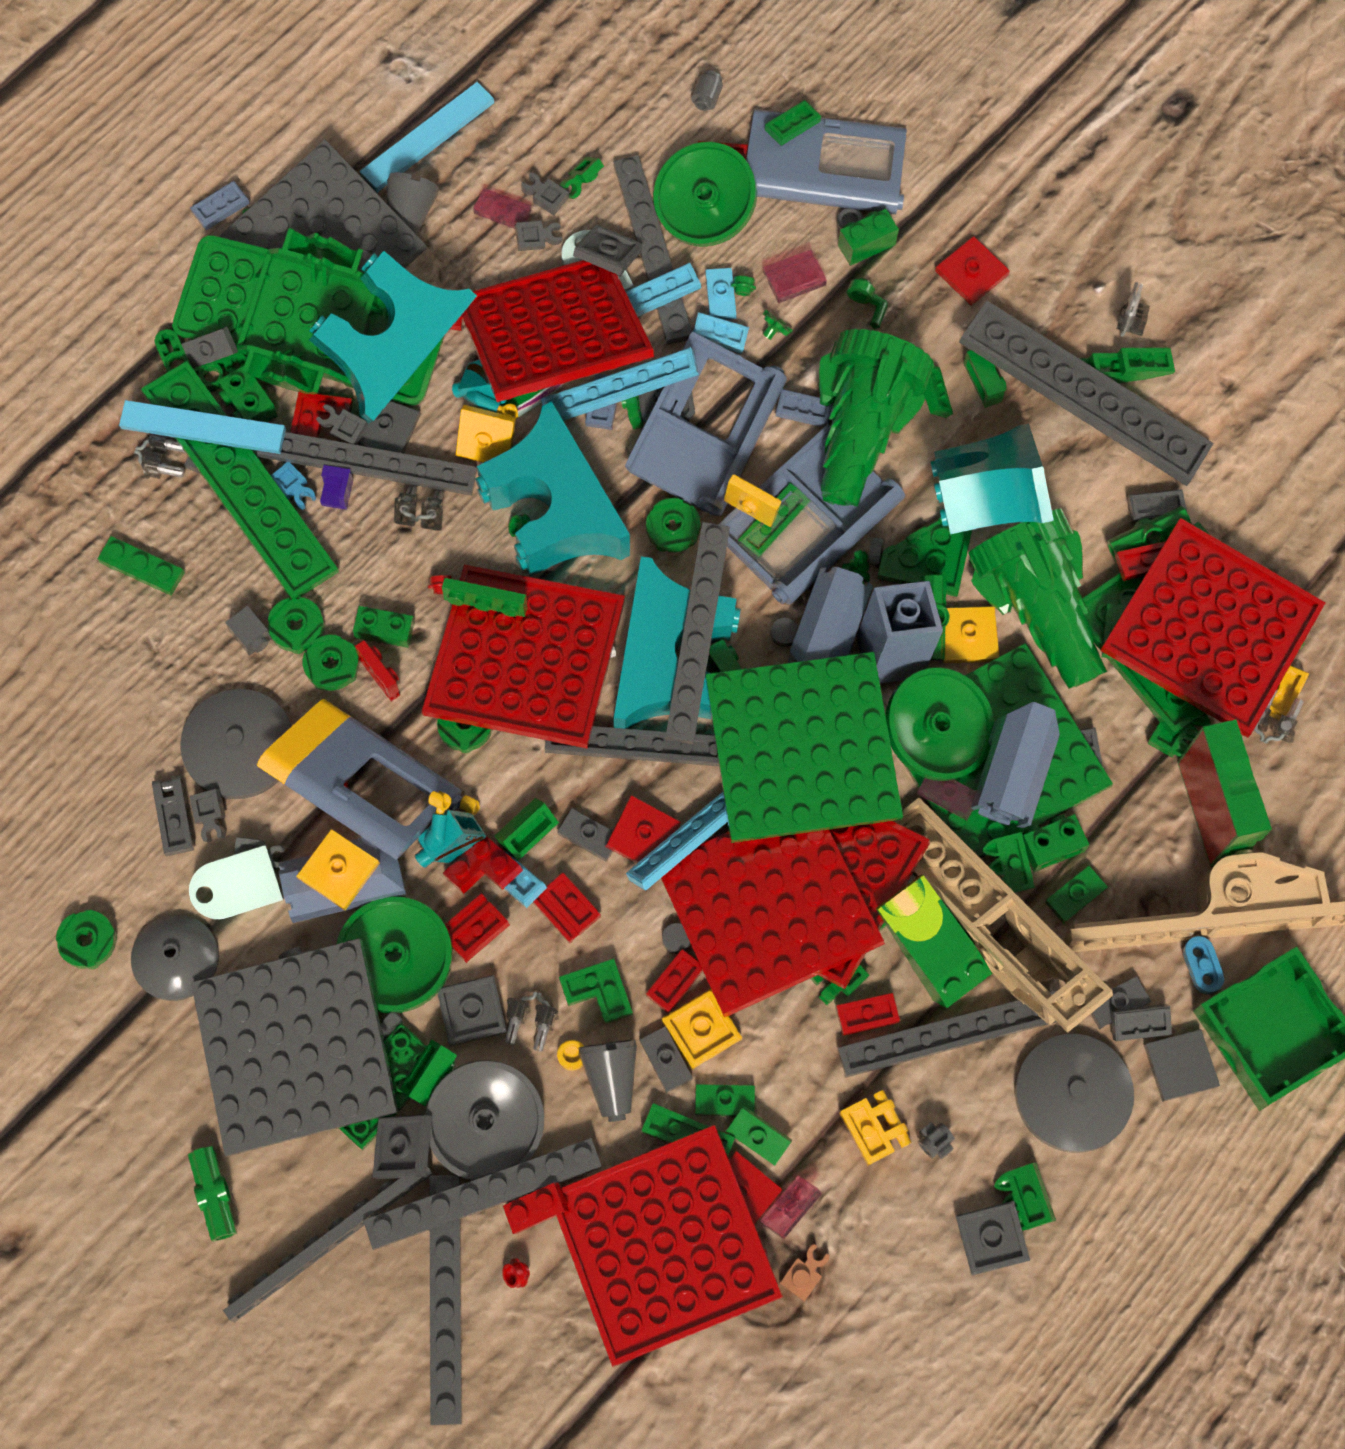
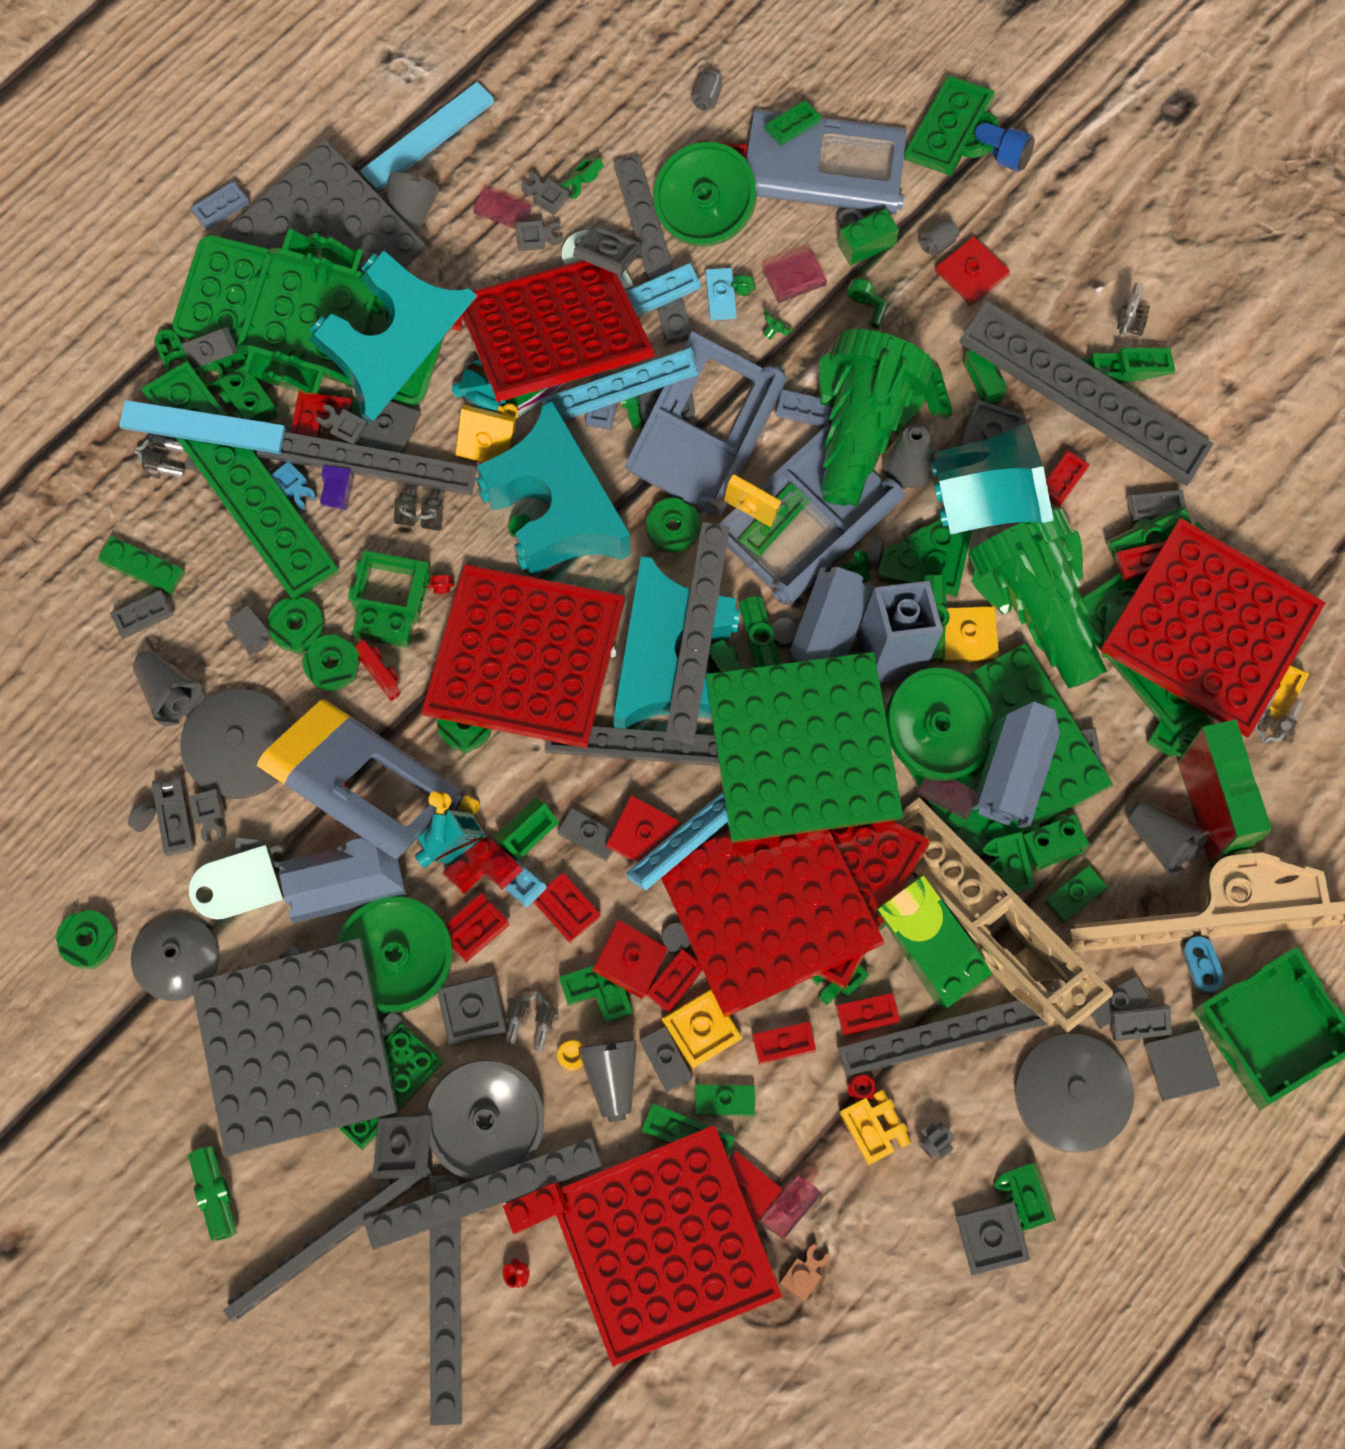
yellow plate [296,829,380,910] -> none
green piece [399,1039,457,1106] -> none
green plate [442,578,527,617] -> none
medium azure plate [693,312,749,354] -> none
green plate [726,1106,792,1166] -> none
none -> dark grey plate [110,589,174,639]
none -> dark grey tile [128,803,155,832]
none -> dark grey cone [132,651,204,726]
none -> green window [348,550,431,623]
none -> red plate [592,920,668,999]
none -> green piece [739,596,781,667]
none -> red plate [752,1022,816,1065]
none -> red plate [847,1074,877,1102]
none -> dark grey cone [883,425,935,489]
none -> green plate [904,75,1035,176]
none -> dark grey brick [920,219,959,256]
none -> dark grey plate [960,399,1027,446]
none -> red plate [1046,450,1090,508]
none -> dark grey cone [1128,800,1209,876]

